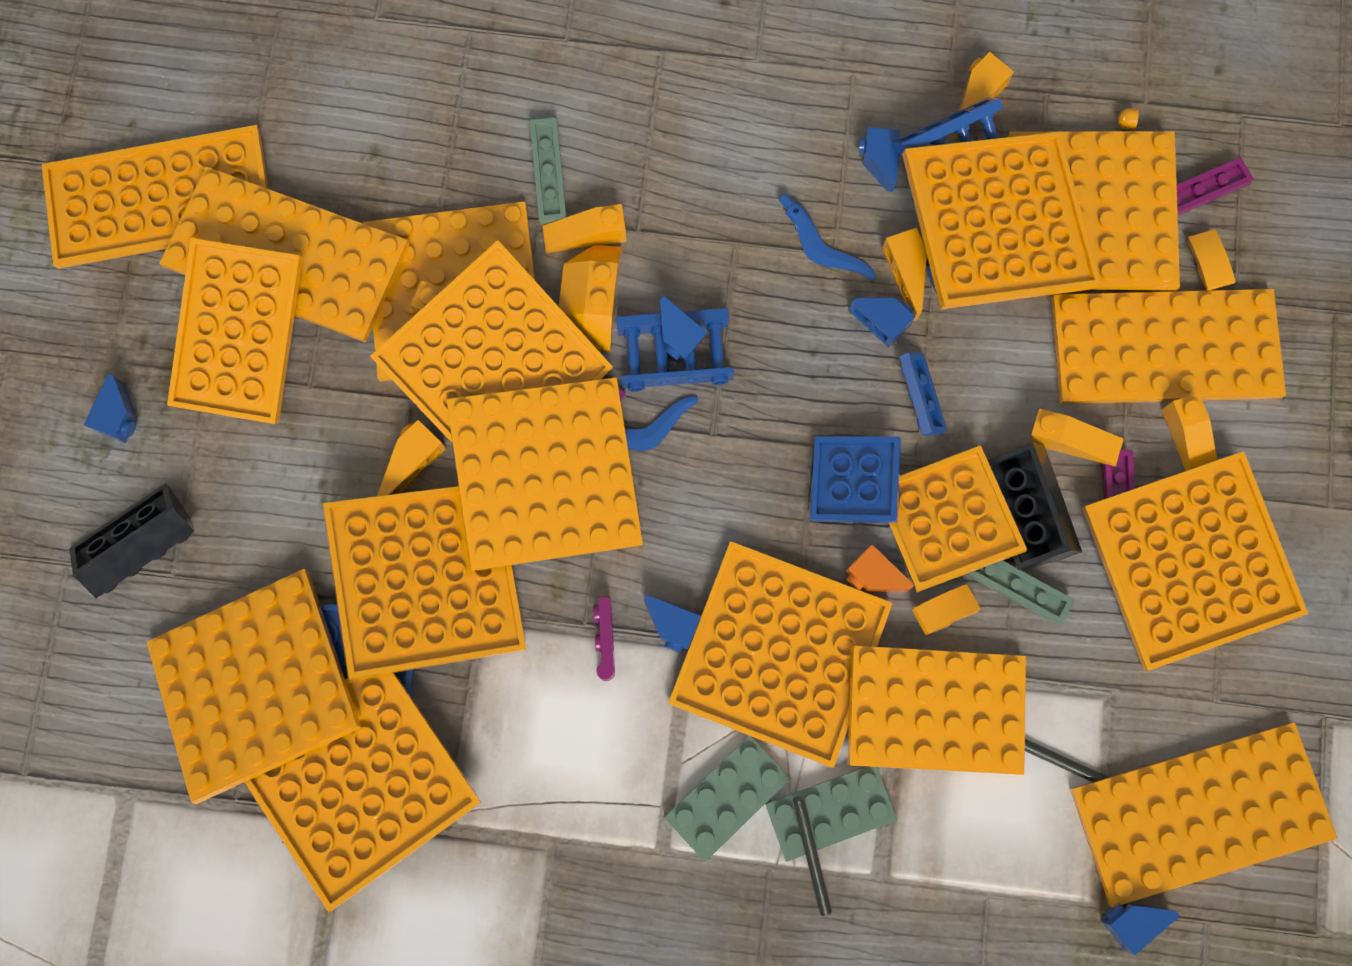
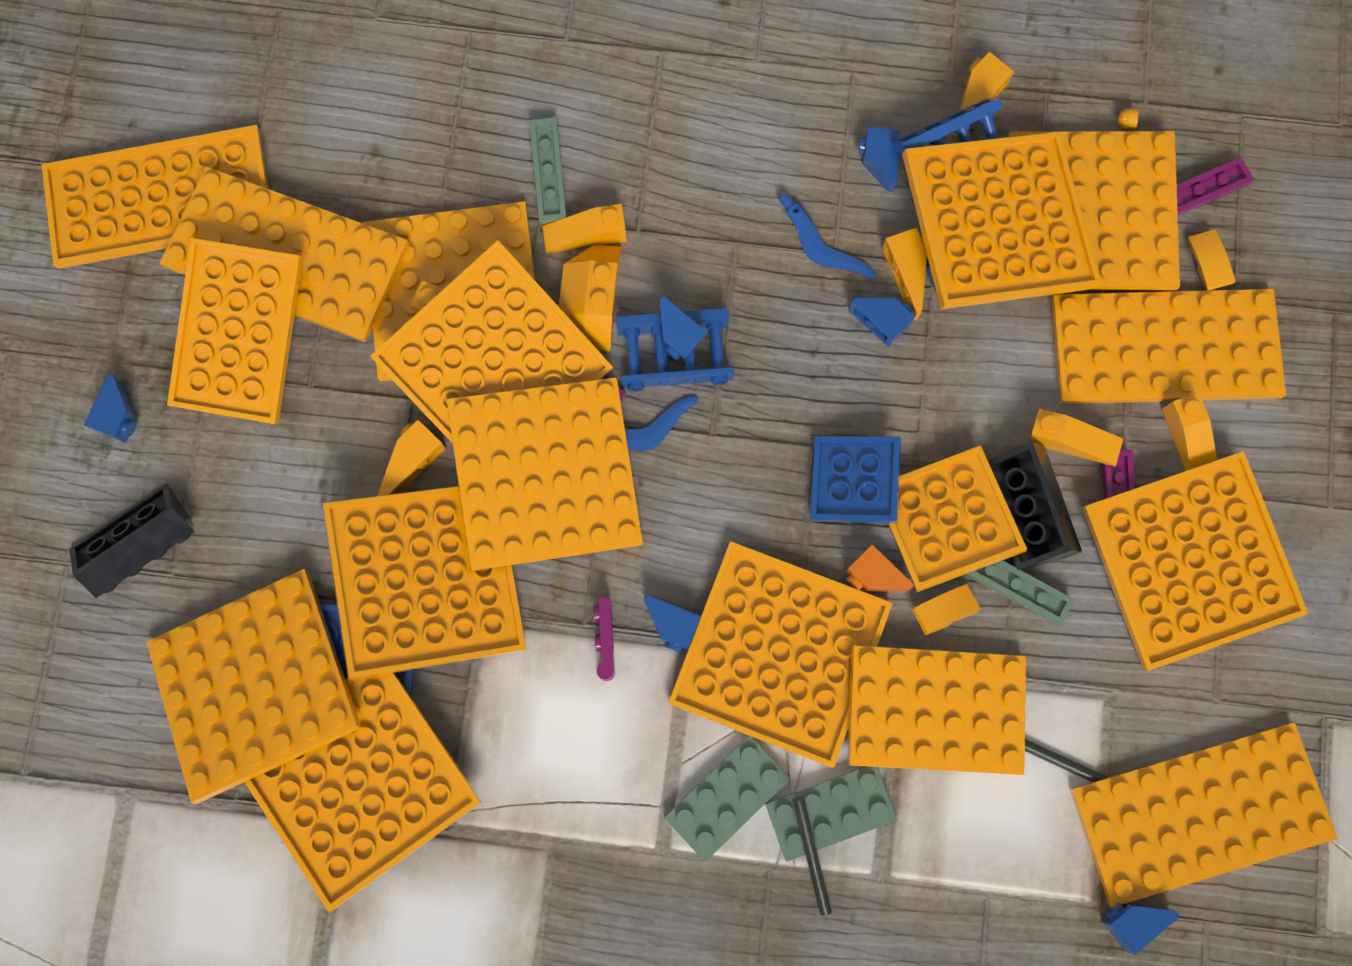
blue plate [899,352,948,436] -> none

